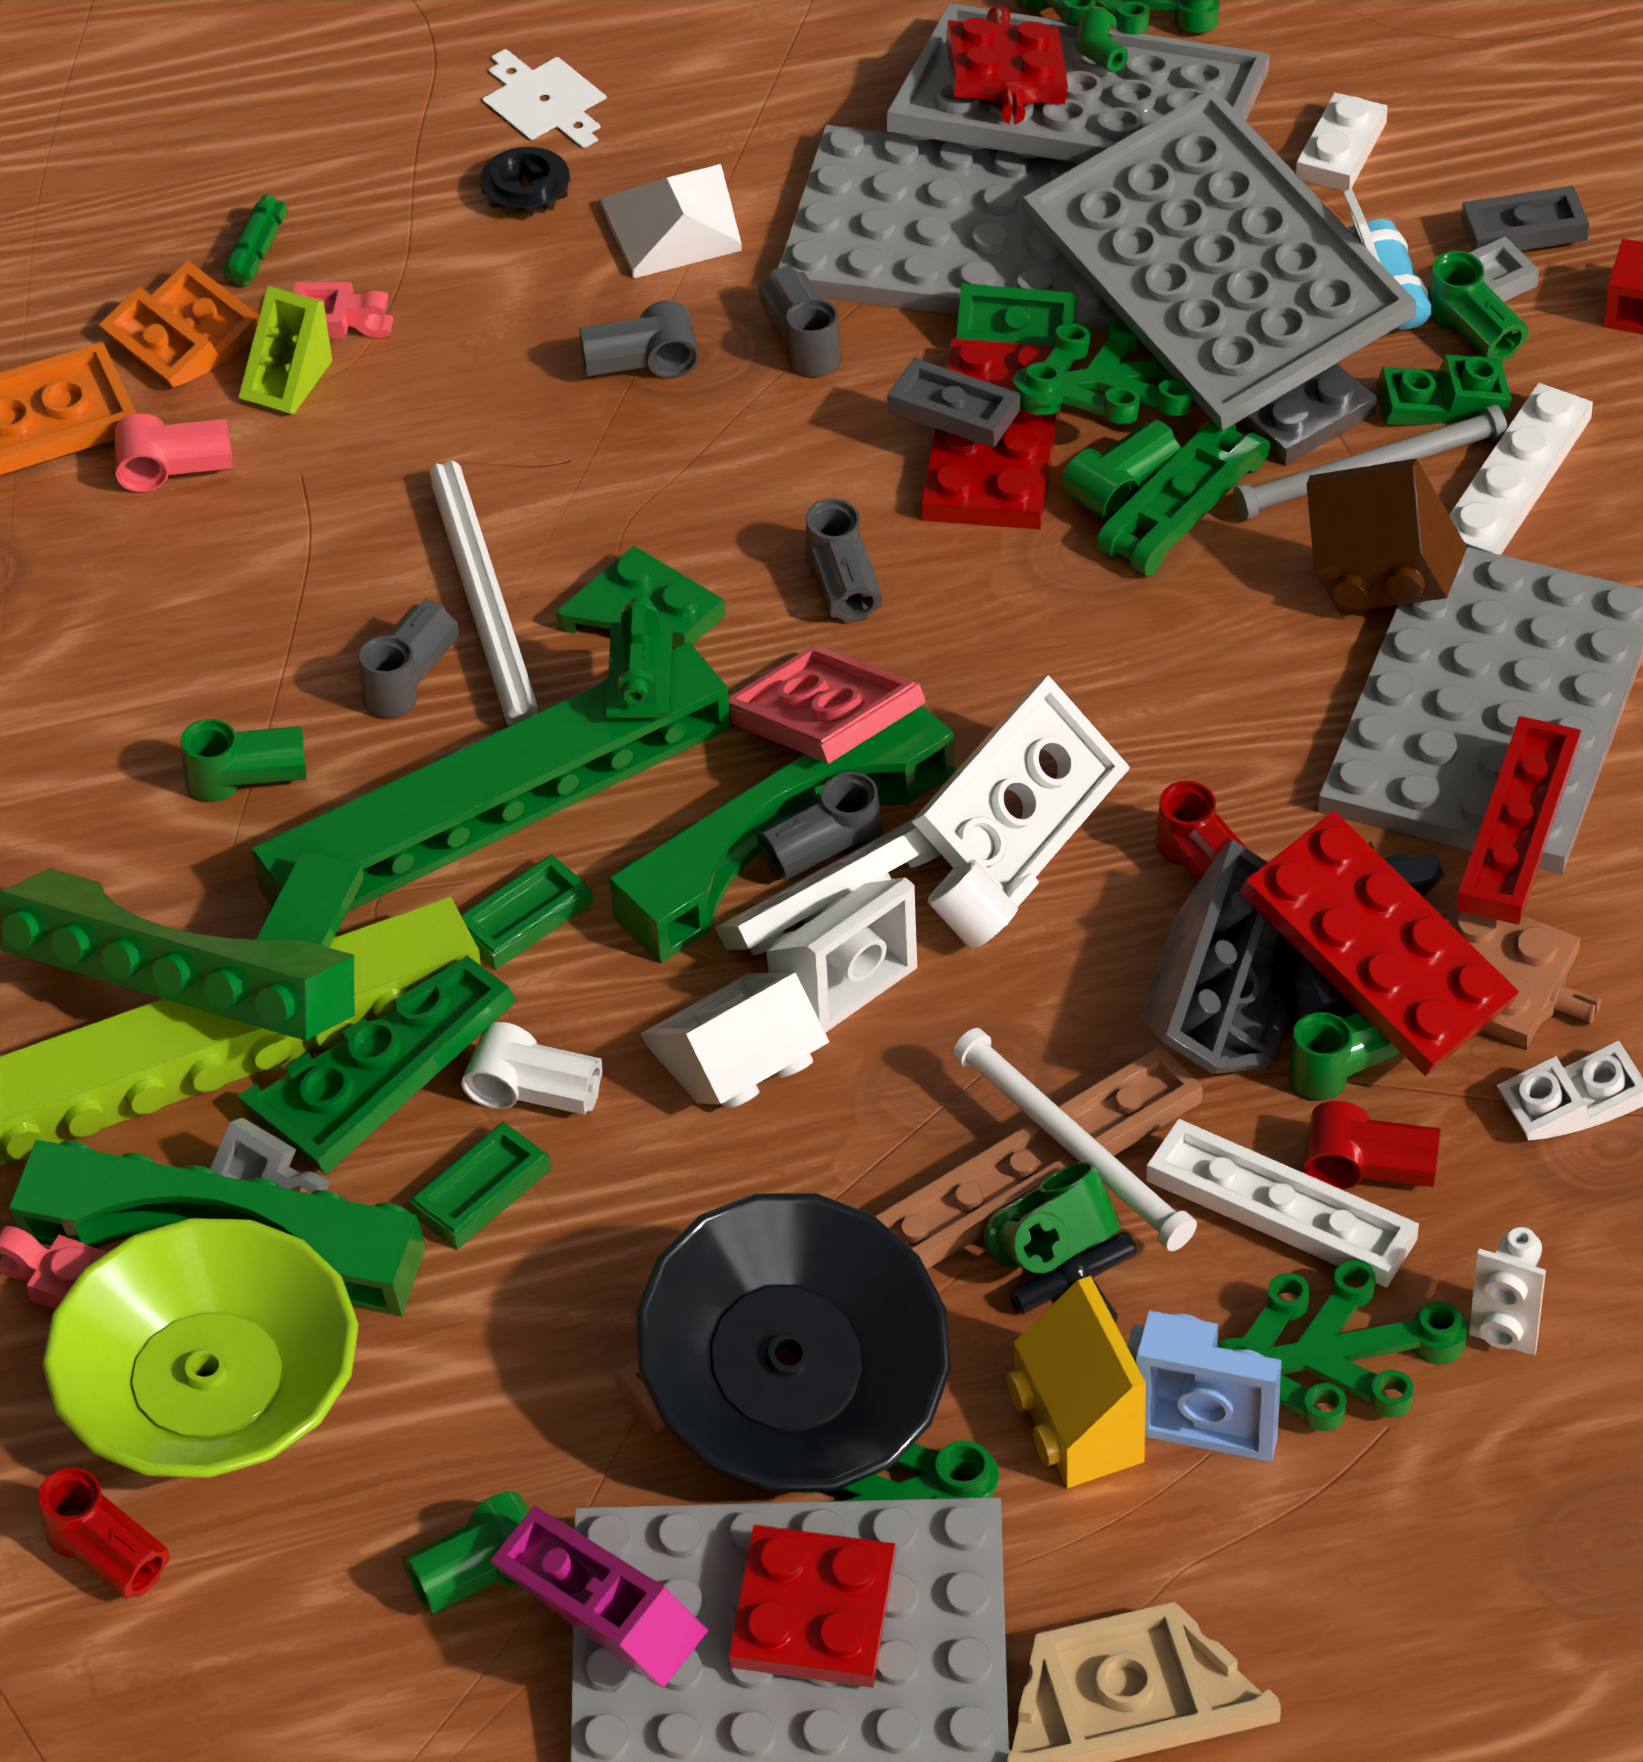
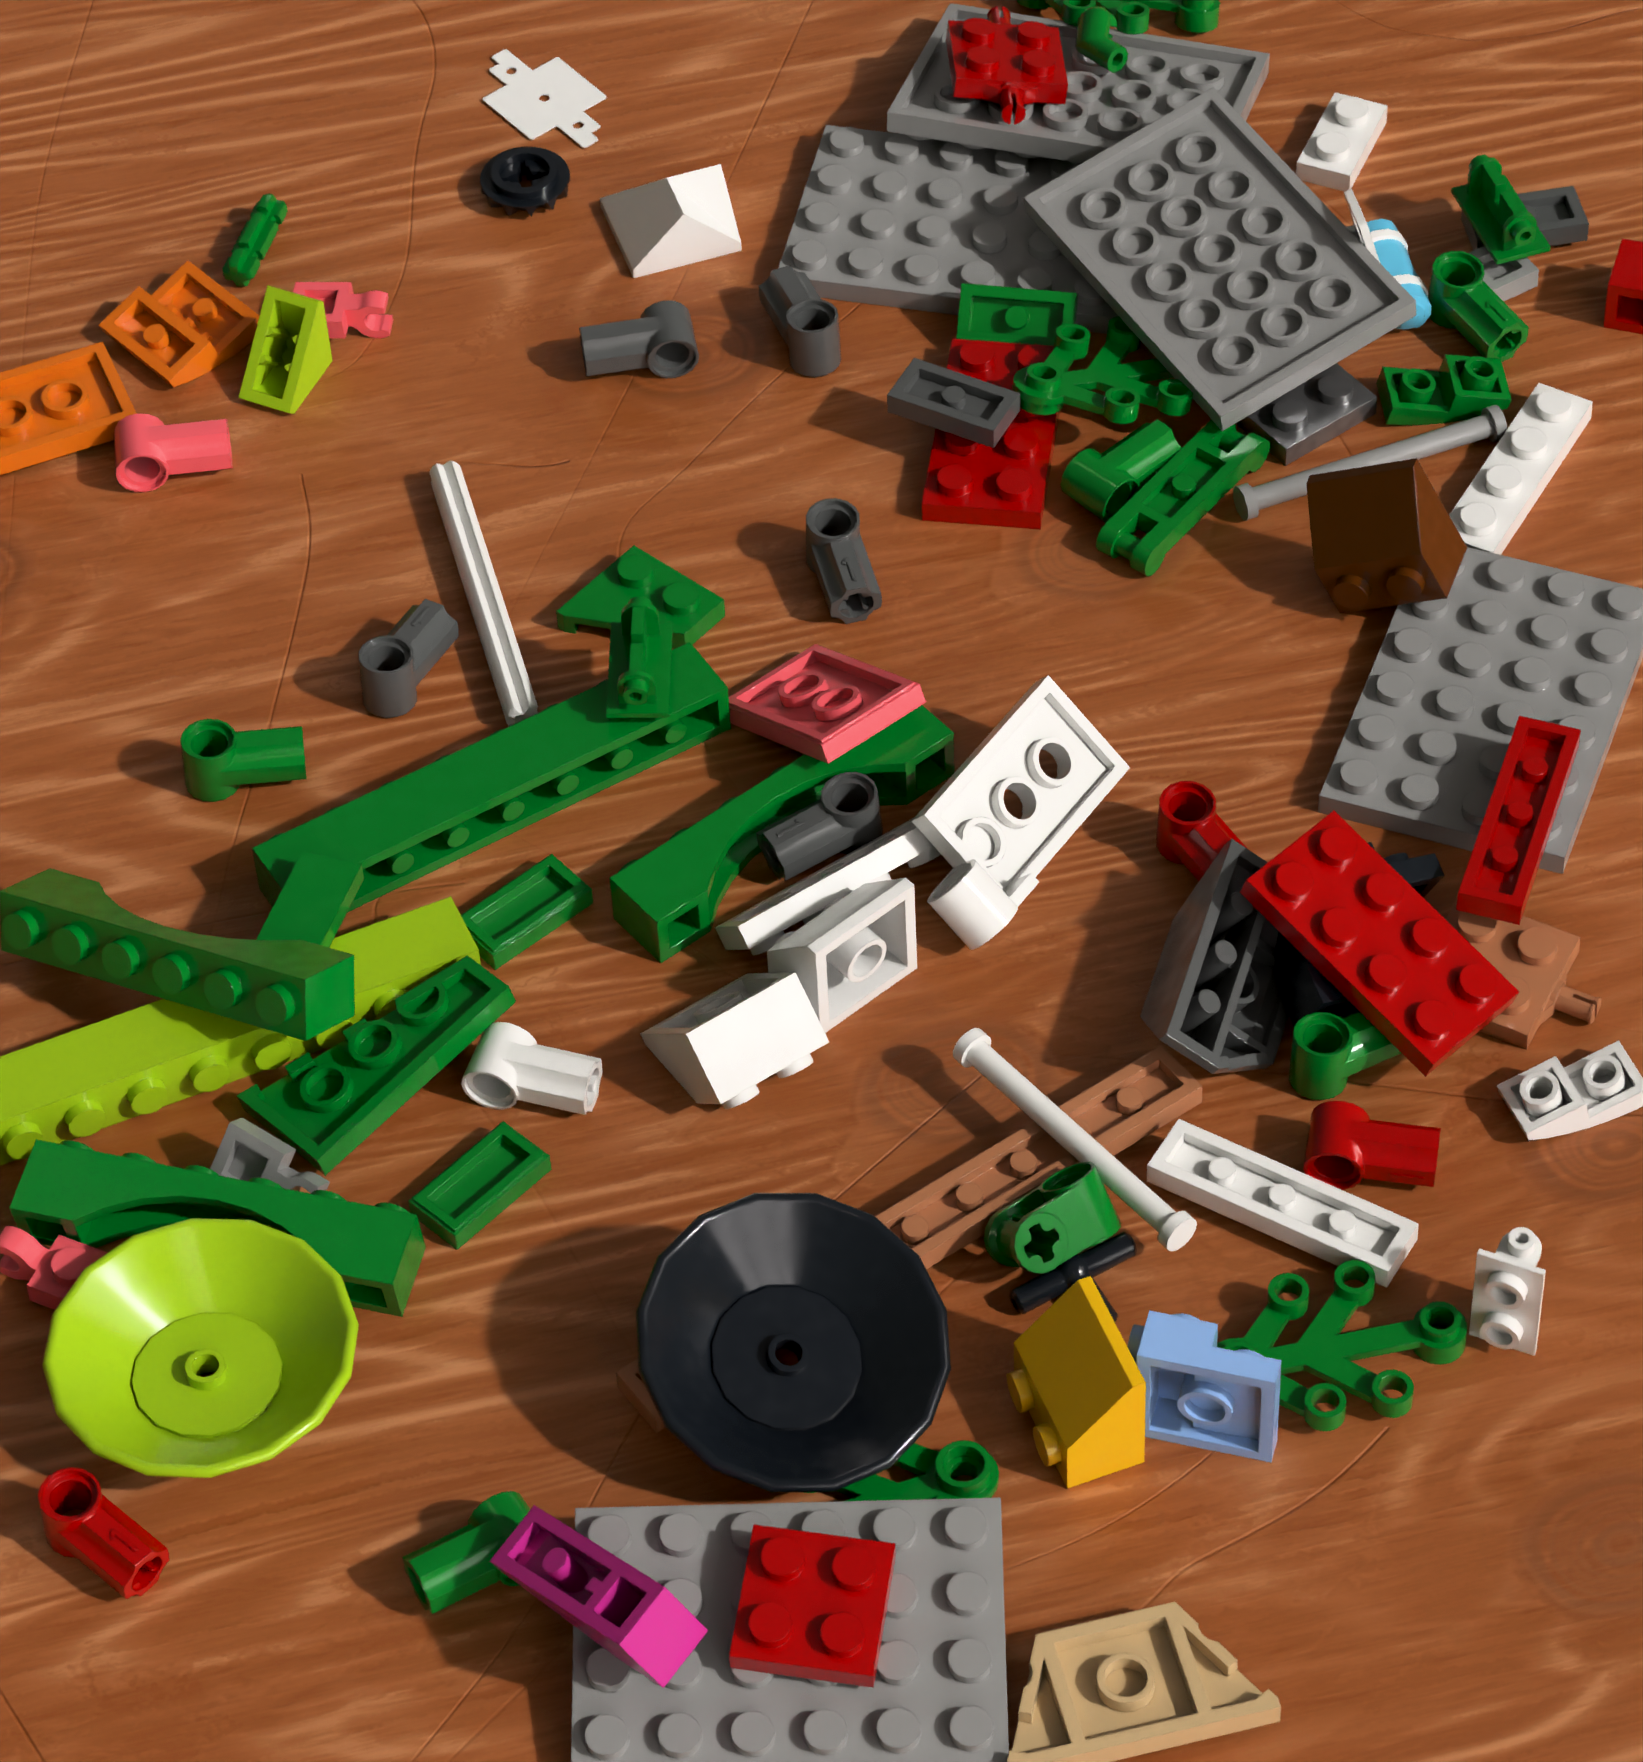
none -> green hinge [1451,155,1551,265]

